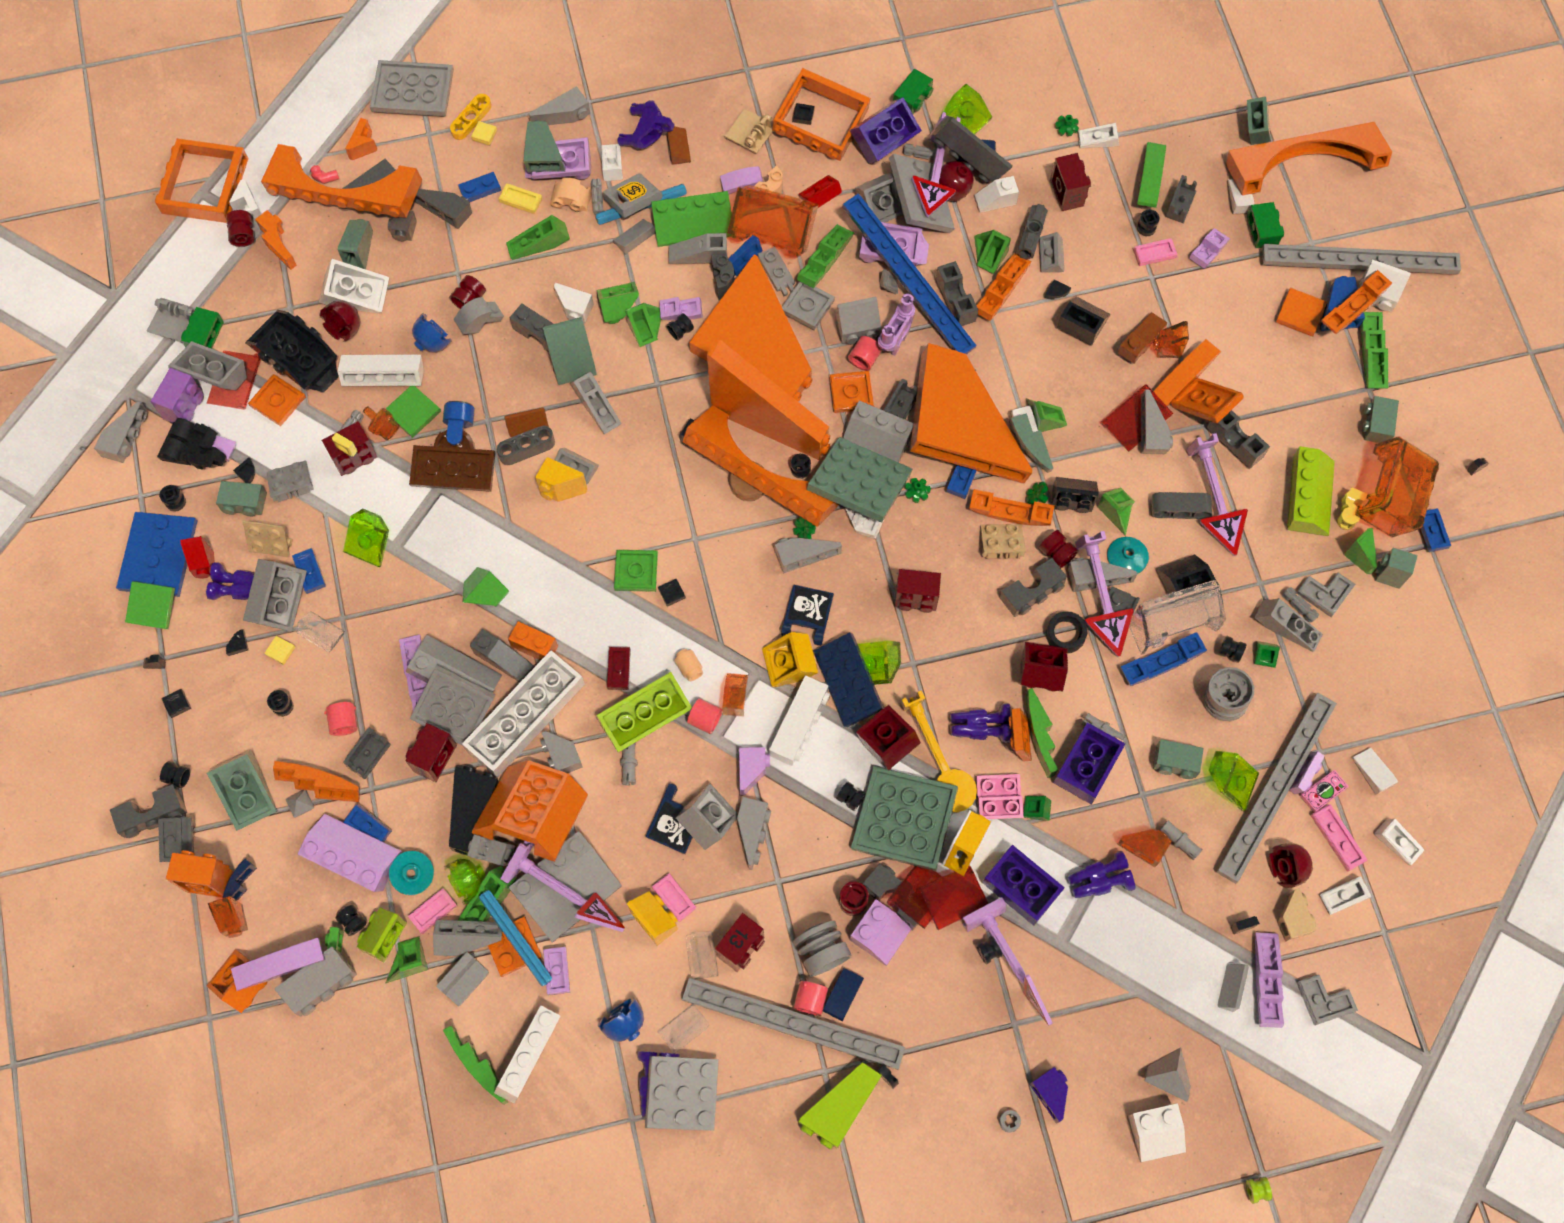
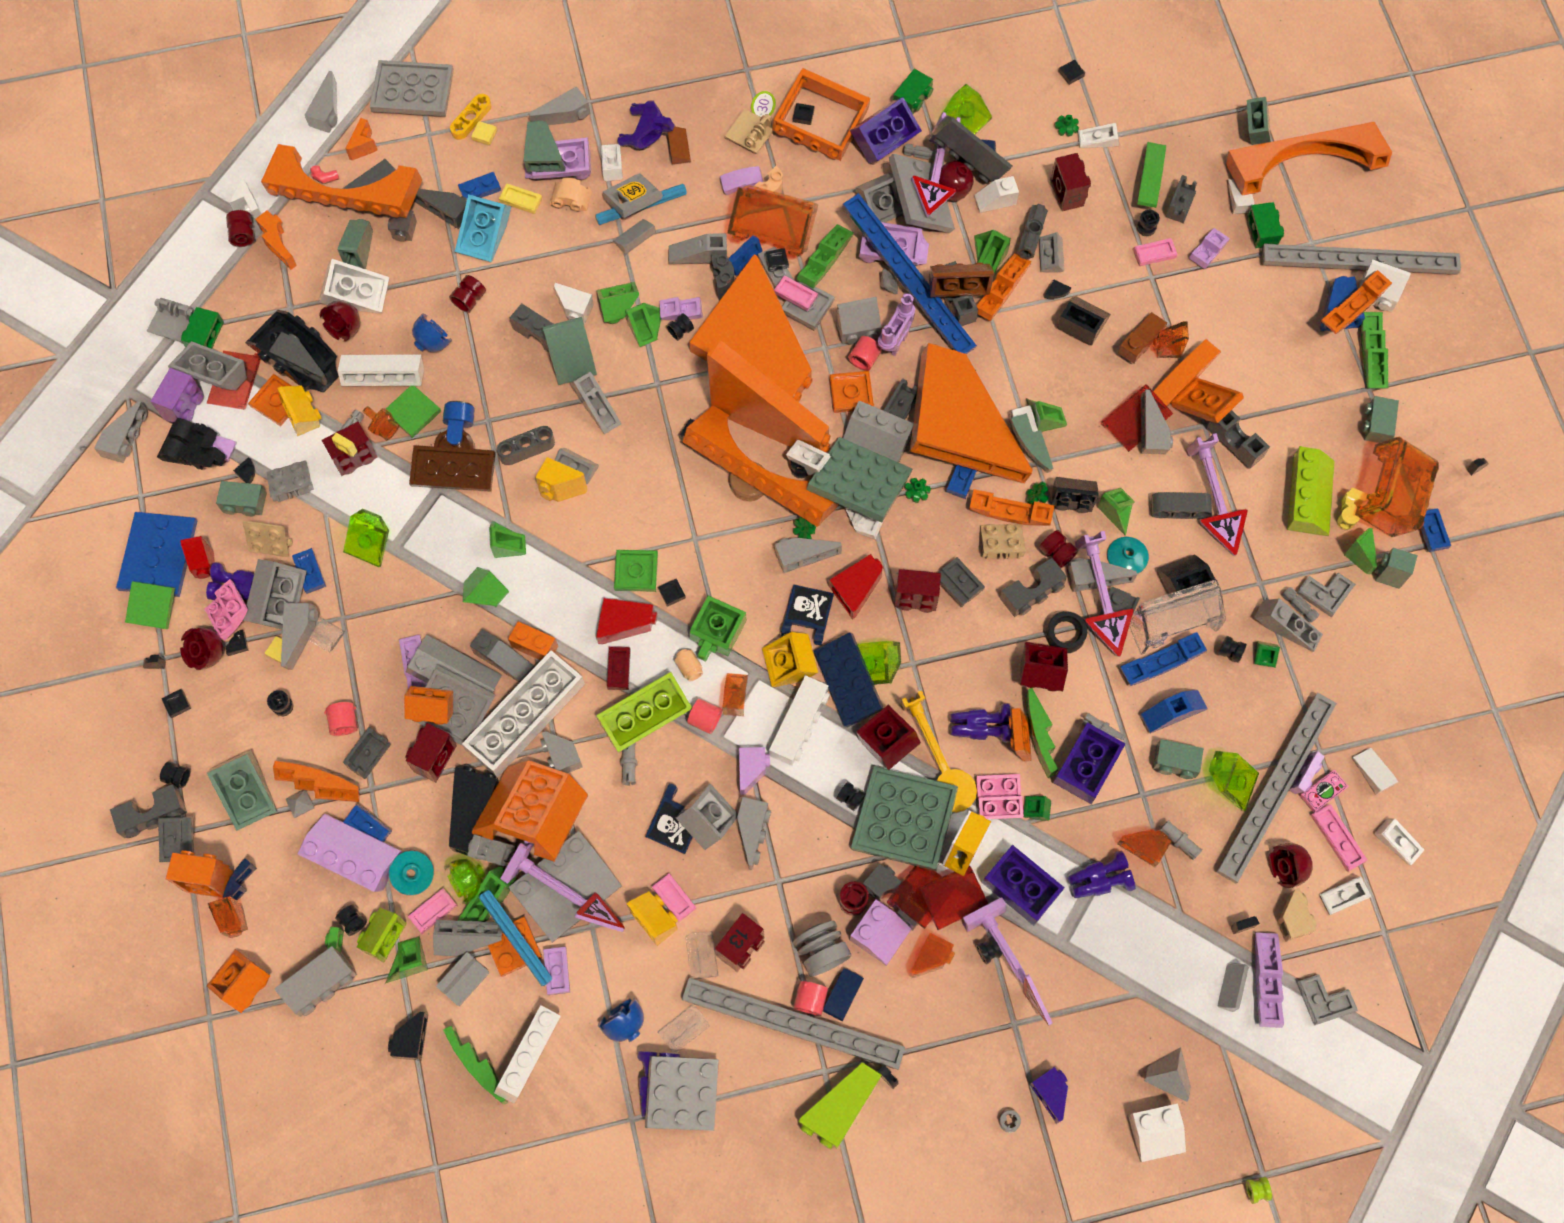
orange window [155,138,249,223] -> none
black wheel [159,485,186,512] -> none
lavender slope [231,938,325,991] -> none
light grey brick [454,297,504,334] -> none
dark orange slope [504,407,549,437] -> none
bright green slope [506,215,570,260] -> none
light grey axle [591,179,604,215] -> none
bright green slope [651,191,734,247] -> none
red slope [798,175,842,211] -> none
light grey wheel [1204,667,1254,722] -> none
orange tile [1276,288,1327,337] -> none
none -> dark red cylinder [180,627,223,670]
none -> bright pink slope [204,579,248,640]
none -> dark grey slope [269,332,328,386]
none -> yellow slope [278,385,322,436]
none -> light grey slope [281,603,318,670]
none -> light grey slope [305,71,338,133]
none -> black slope [388,1012,428,1061]
none -> orange brick [404,686,453,725]
none -> medium azure slope [455,194,511,262]
none -> bright green slope [489,521,526,558]
none -> red slope [596,598,658,645]
none -> bright green hinge [690,595,747,662]
none -> sticker [751,91,776,117]
none -> black tile [766,248,789,272]
none -> bright pink tile [774,275,818,312]
none -> white slope [786,439,831,475]
none -> red slope [829,554,883,620]
none -> clear orange slope [909,933,955,978]
none -> dark orange slope [929,263,994,297]
none -> dark grey plate [939,557,985,607]
none -> black tile [1059,60,1085,85]
none -> blue slope [1140,690,1208,734]

